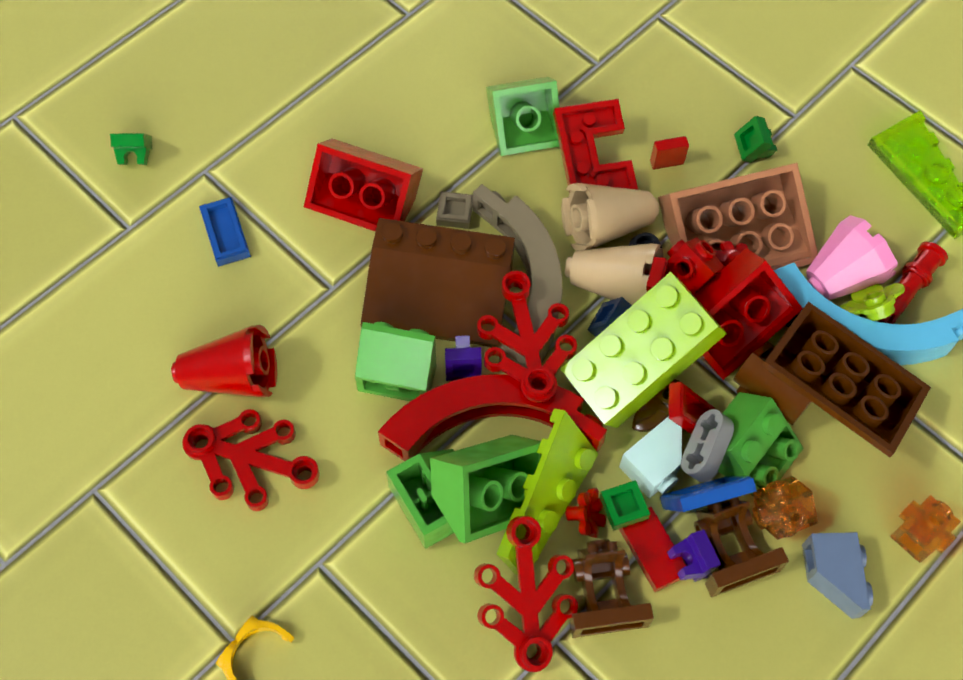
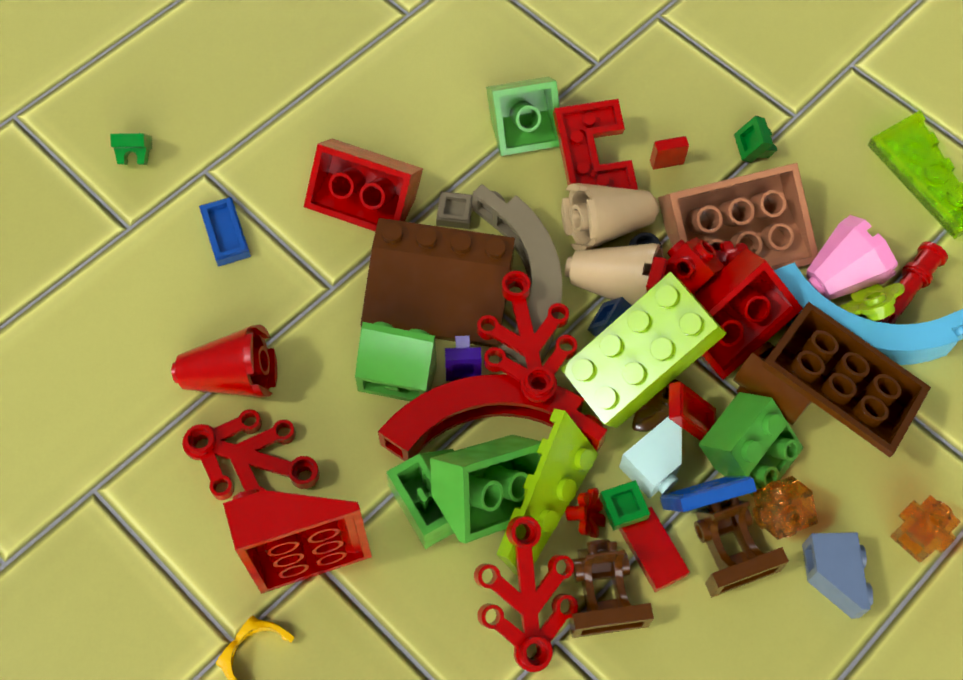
dark purple tile [667,529,721,582] -> none
light grey beam [681,409,734,482] -> none
none -> red slope [223,490,372,594]

